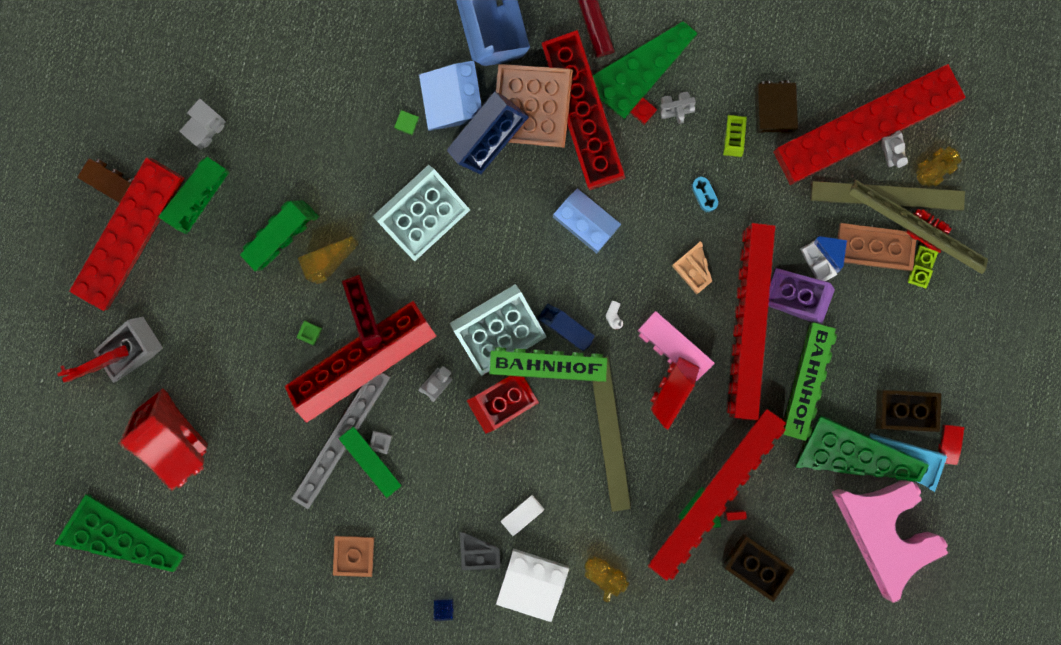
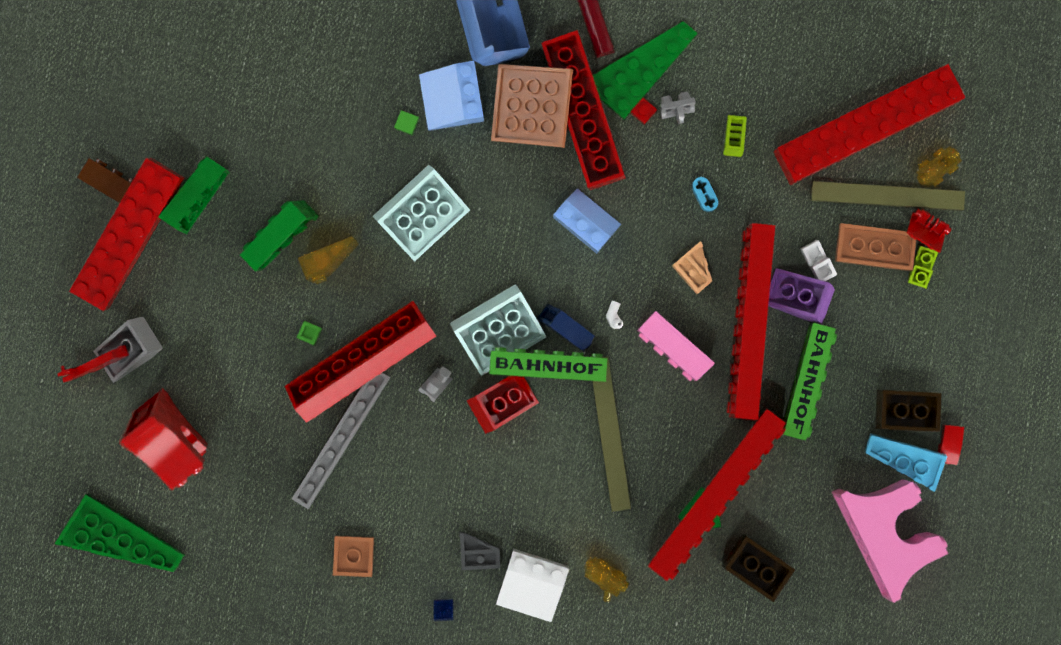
light grey brick [179,99,226,150] -> none
green tile [338,426,402,498] -> none
dark red brick [342,274,382,348] -> none
light grey tile [369,431,392,454] -> none
dark blue slope [447,92,529,174] -> none
white slope [501,495,545,536] -> none
red slope [650,357,700,430] -> none
red tile [724,510,747,521] -> none
dark brown brick [755,80,798,133] -> none
green wing [795,415,929,482] -> none
blue slope [814,236,847,273] -> none
olive tile [849,180,988,274] -> none
light grey hips [881,130,908,168] -> none

